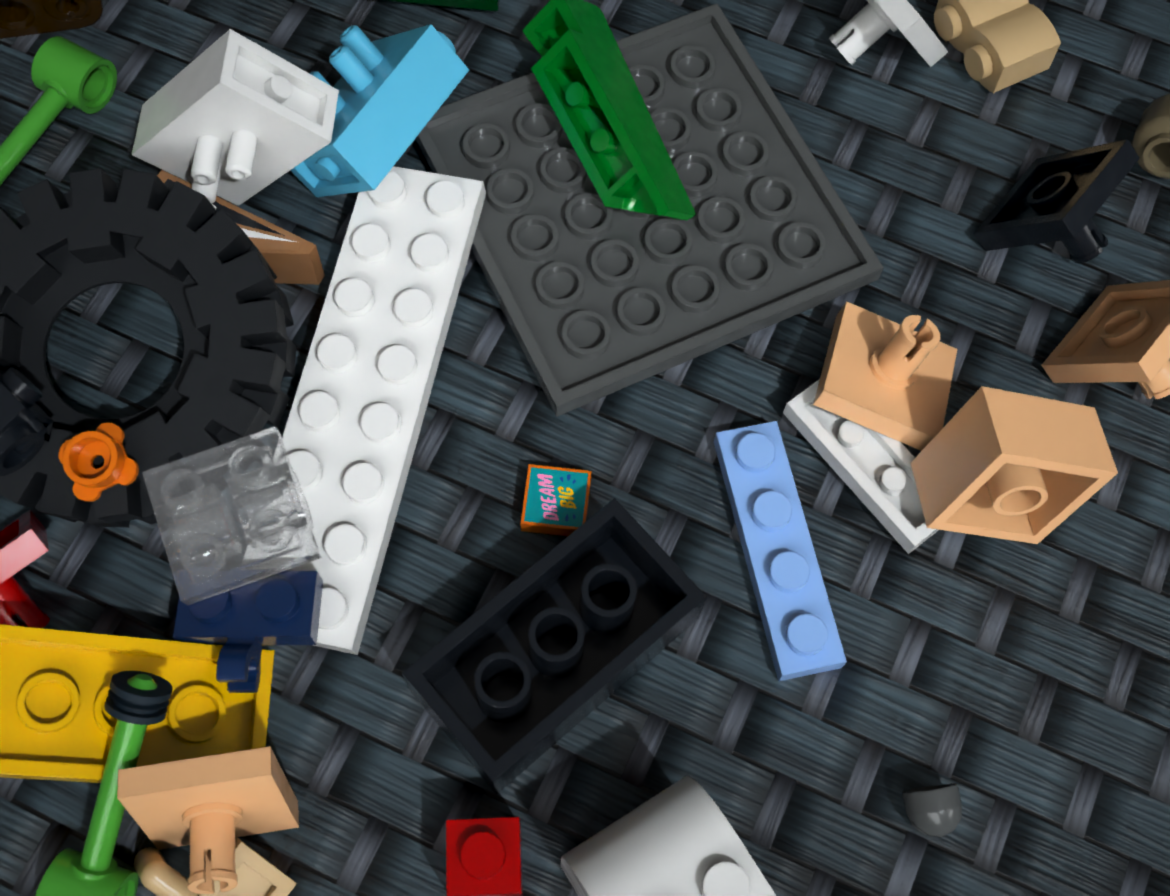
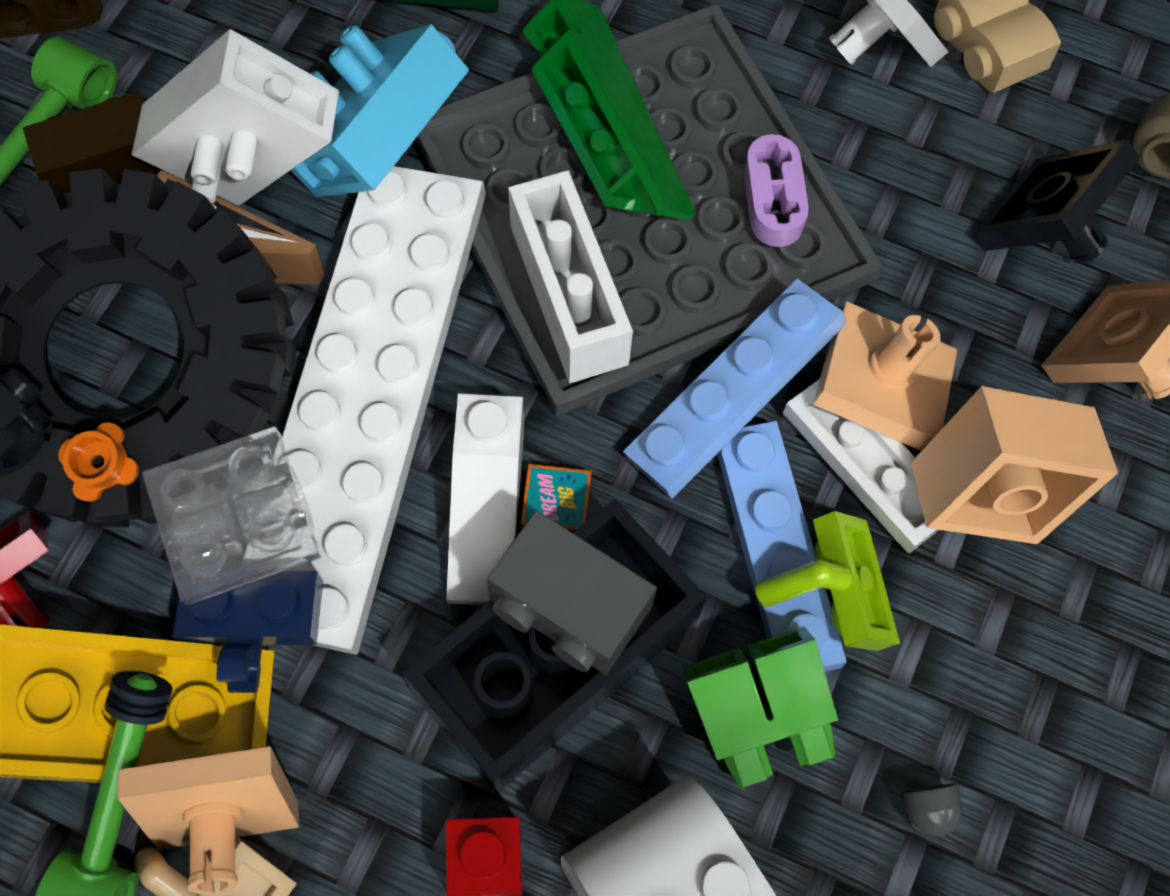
none -> dark brown brick [22,91,166,194]
none -> white slope [446,394,524,605]
none -> dark grey brick [487,510,657,675]
none -> white brick [508,170,633,384]
none -> light blue plate [623,278,846,499]
none -> bright green hips [682,626,838,788]
none -> lavender beam [744,134,809,247]
none -> lime plate [755,511,900,651]

